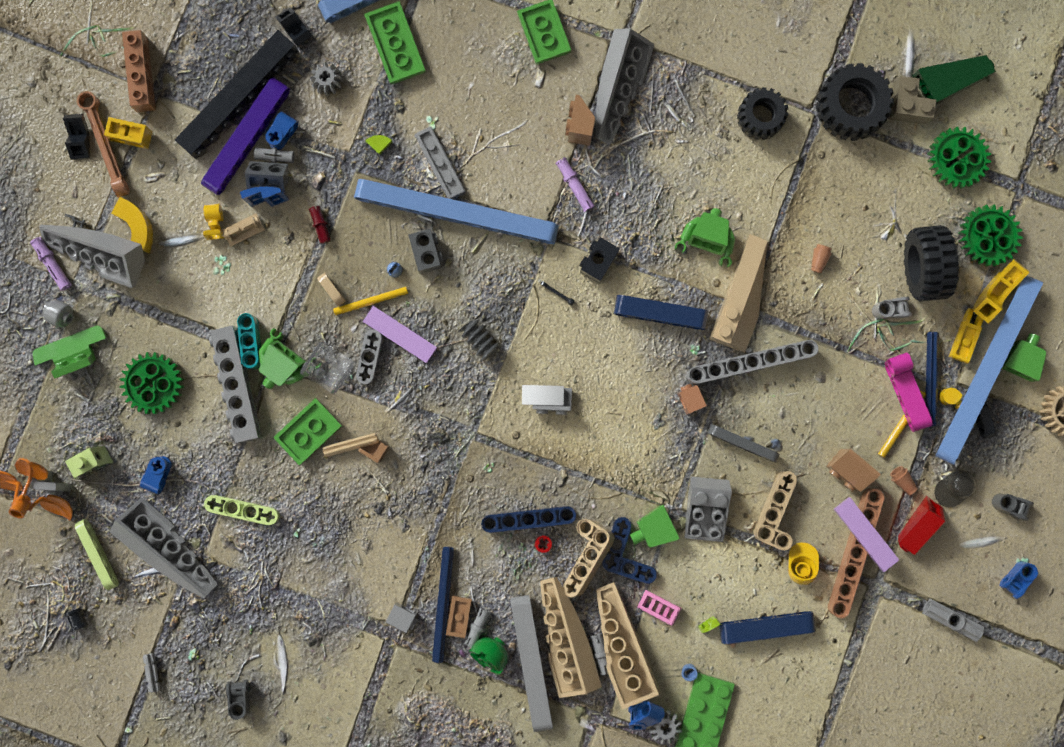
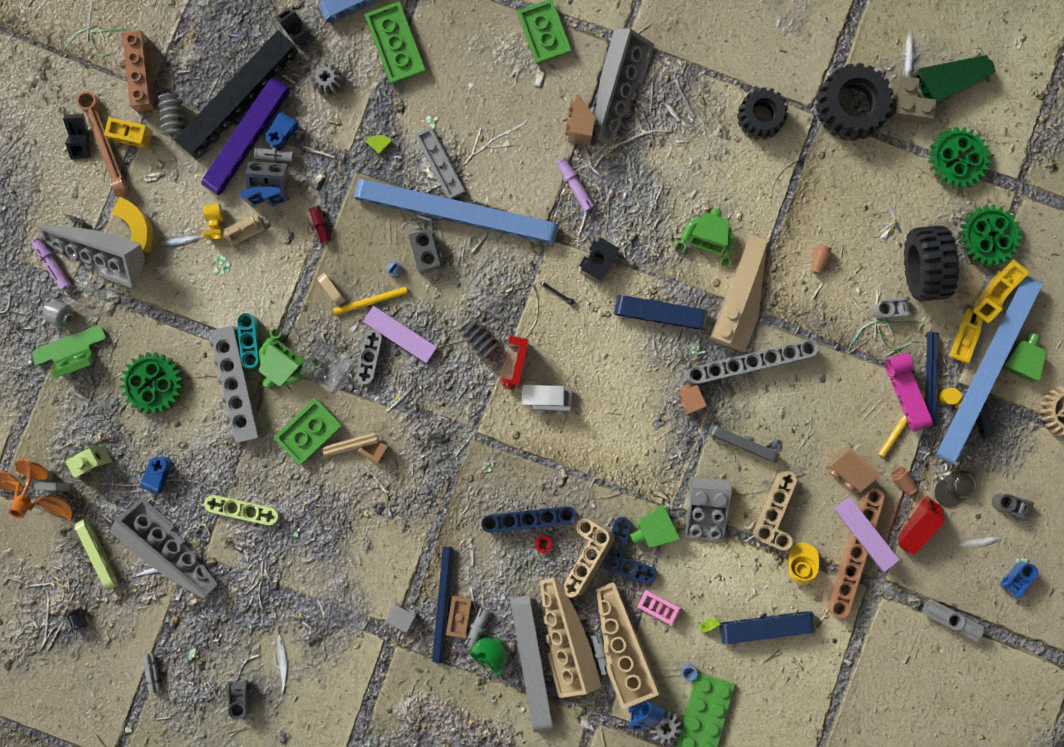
none -> light grey piece [158,93,185,136]
none -> red panel [500,335,529,390]

